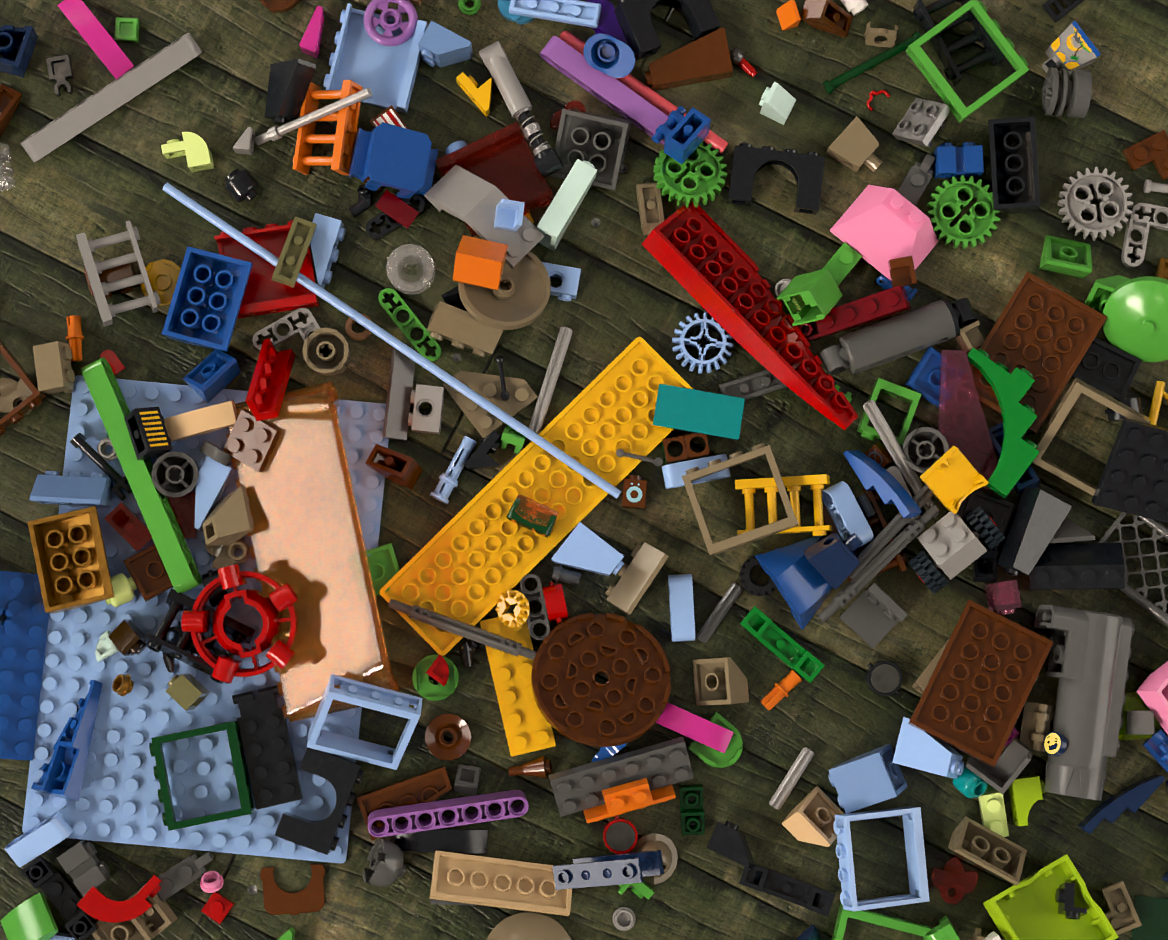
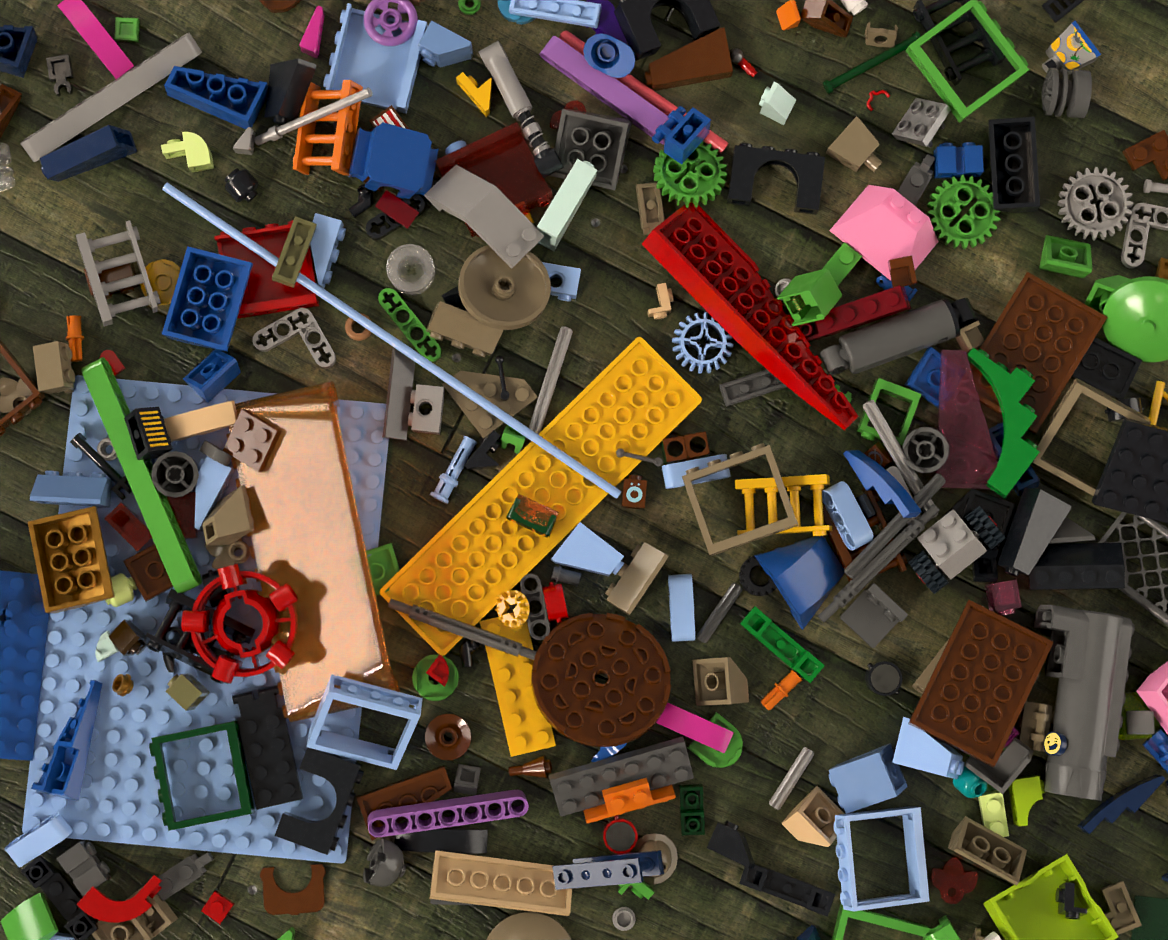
bright pink plate [200,871,224,893] -> none
red fence [245,338,295,421] -> none
dark tan brick [302,328,351,377] -> none
reddish brown slope [365,444,423,490] -> none
orange slope [453,235,508,290] -> none
light blue panel [494,199,525,232] -> none
teal sticker [653,384,745,440] -> none
dark blue torso [803,533,863,590] -> none
yellow piece [920,445,989,514] -> none
none -> dark blue slope [40,125,138,182]
none -> blue wedge [164,66,268,129]
none -> tan bracket [647,283,674,320]

